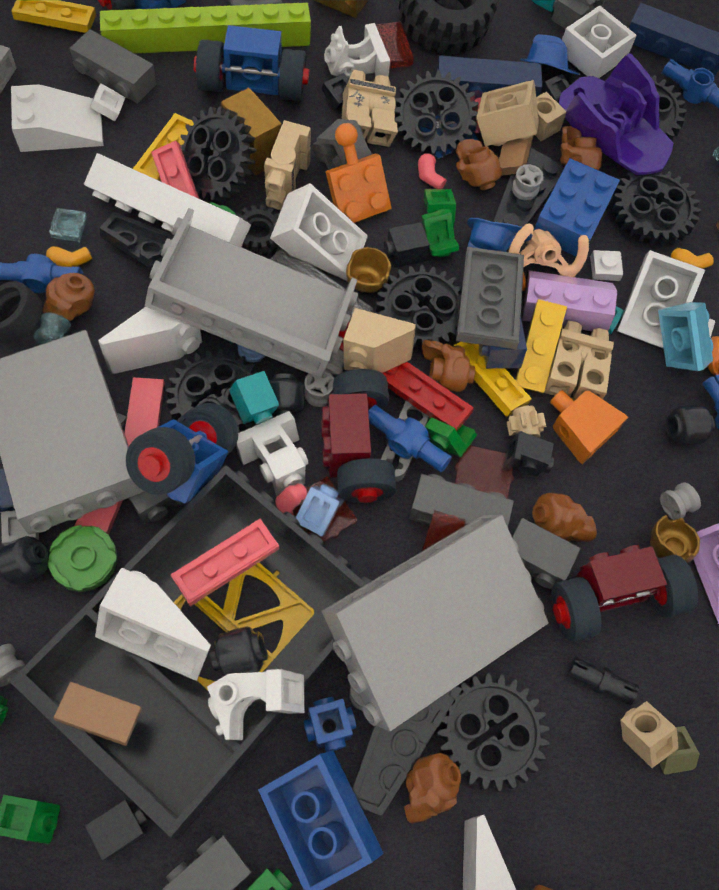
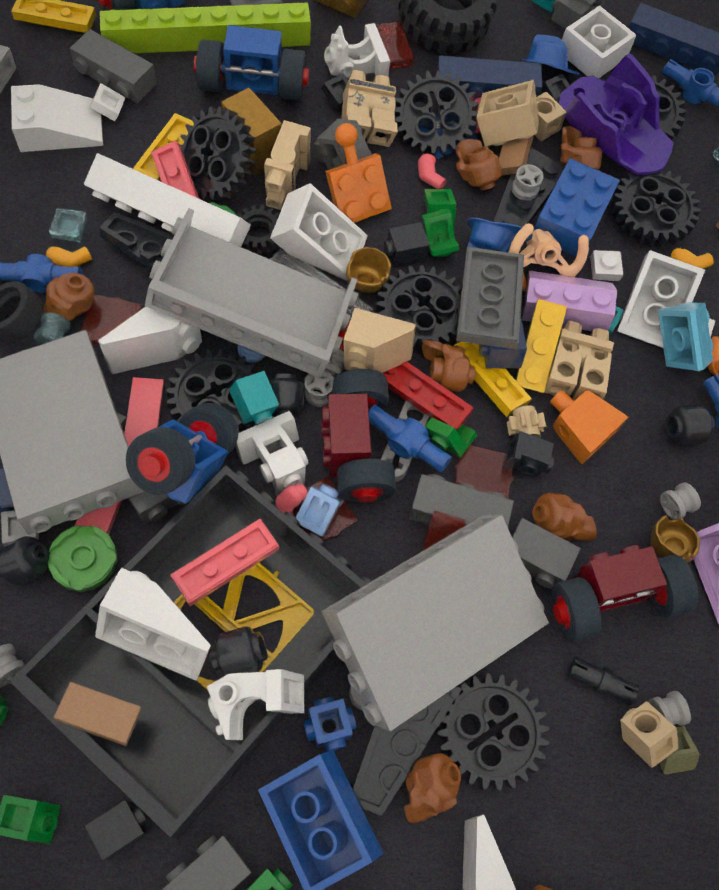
none -> clear red piece [81,295,142,345]
none -> light grey wheel [648,690,691,726]

